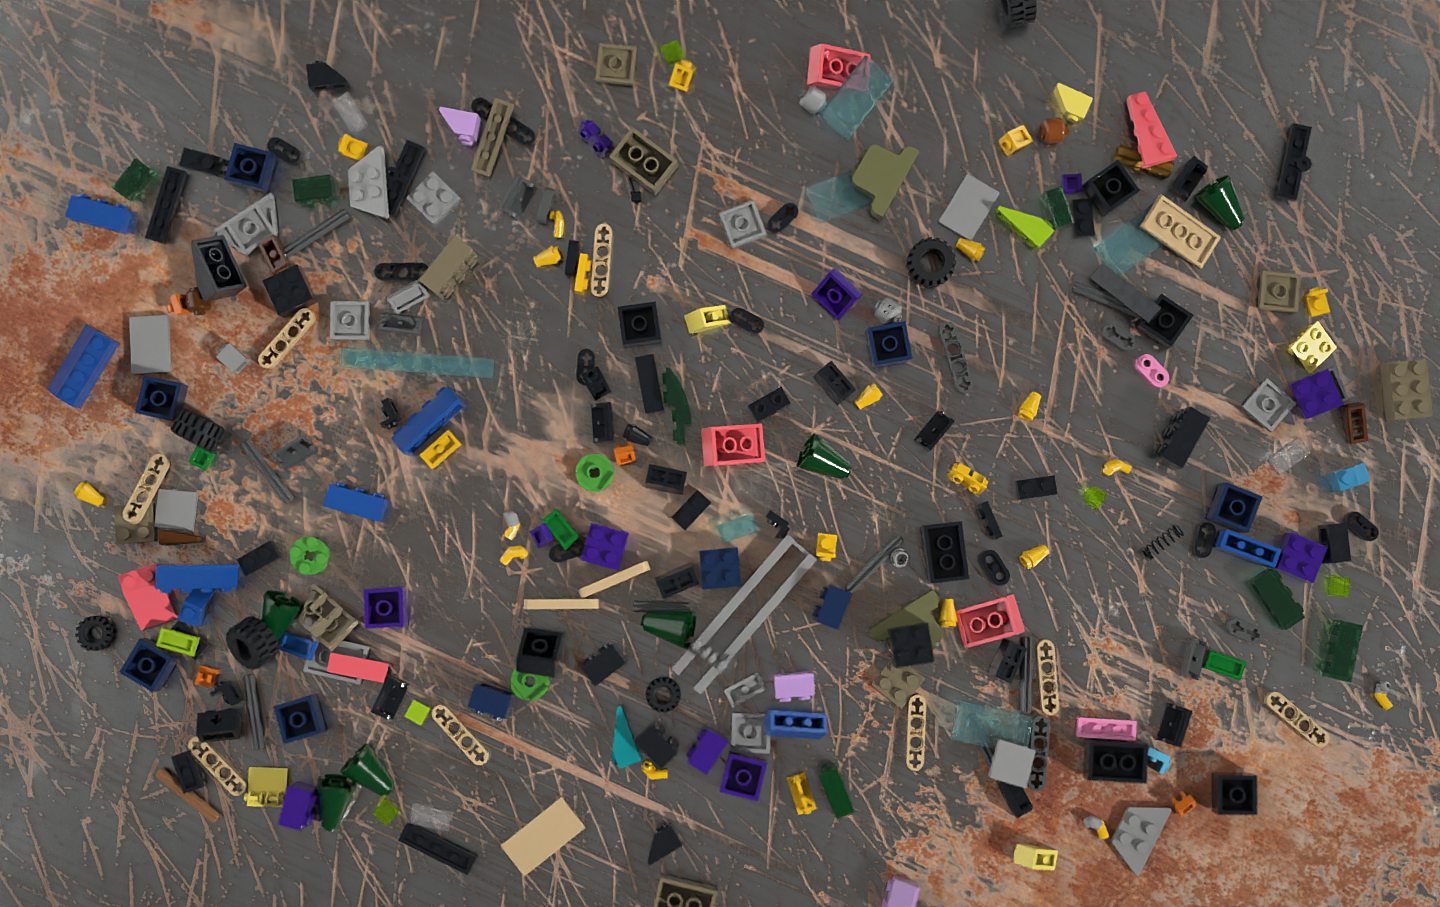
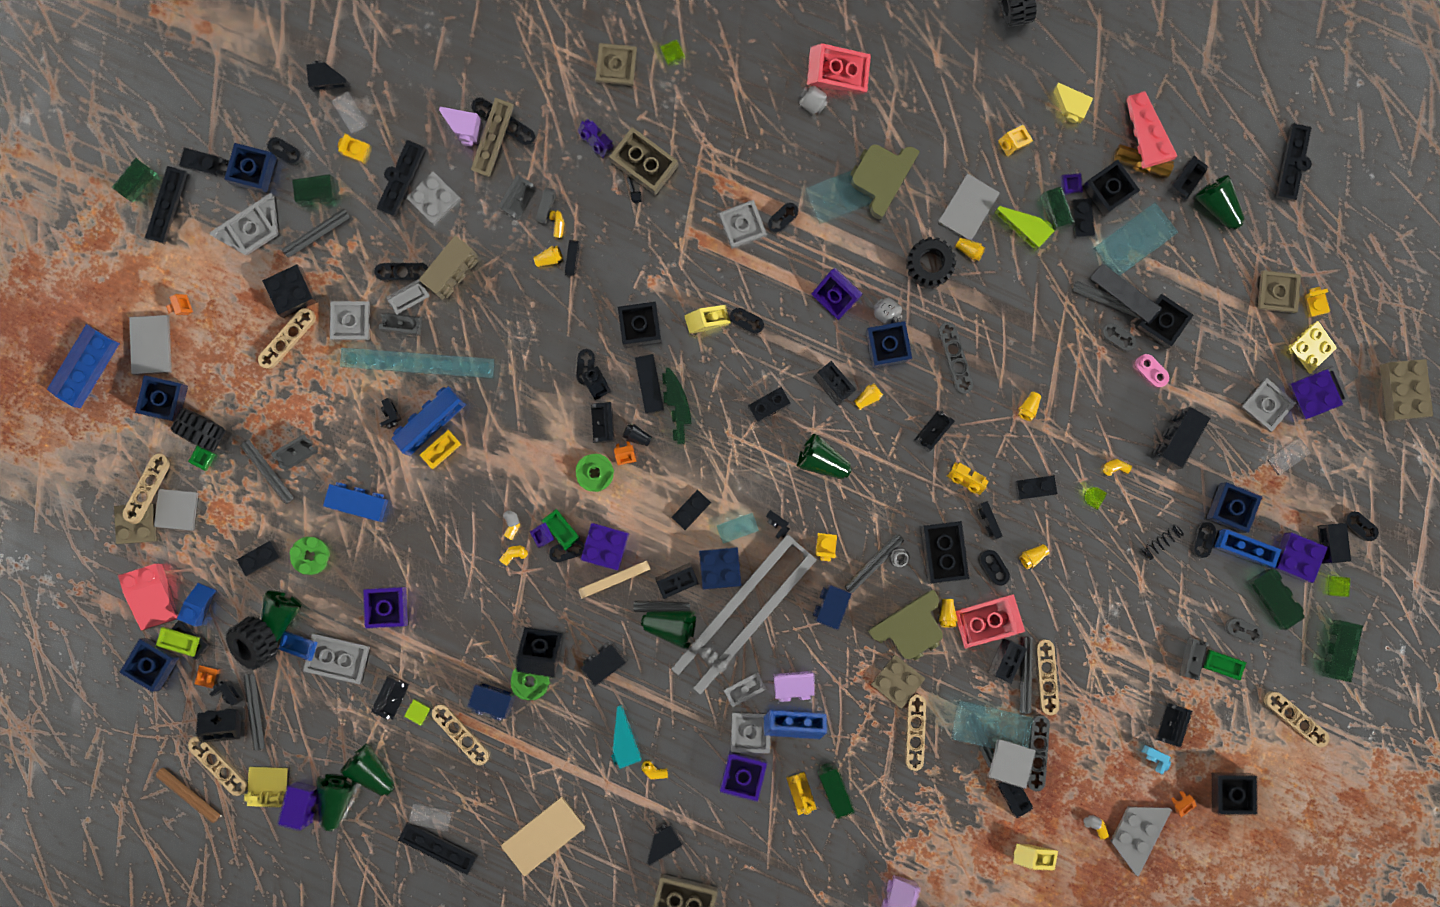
blue brick [65,194,133,235] -> none
yellow cone [73,481,105,507] -> none
black tyre [75,616,115,651] -> none
blue slope [155,565,239,593] -> none
reddish brown slope [158,530,203,546] -> none
black plate [171,750,204,794] -> none
reddish brown head [185,287,212,315] -> none
black slope [190,235,247,302] -> none
light grey brick [216,343,251,374] -> none
reddish brown slope [258,235,290,275] -> none
dark blue brick [273,694,326,744] -> none
dark tan slope [298,584,359,651] -> none
coral tile [327,652,389,683] -> none
light grey wing [348,146,389,219] -> none
clear neon green tile [372,798,400,826] -> none
tan beam [524,599,599,609] -> none
yellow plate [574,253,592,295] -> none
tan beam [591,224,613,298] -> none
black brick [634,721,679,770] -> none
black hinge [645,464,687,496] -> none
black tyre [646,677,681,713] -> none
yellow bracket [669,59,696,91] -> none
dark purple brick [686,726,728,775] -> none
coral slope [701,424,765,467] -> none
clear light blue tile [819,56,893,140] -> none
black brick [887,622,935,668] -> none
dark orange head [1039,118,1069,144] -> none
bright pink plate [1076,717,1137,741] -> none
black brick [1083,739,1148,784] -> none
tan tile [1139,194,1221,269] -> none
dark azure slope [1327,462,1370,492] -> none
reddish brown slope [1341,402,1368,444] -> none
arm [1374,681,1393,710] -> none

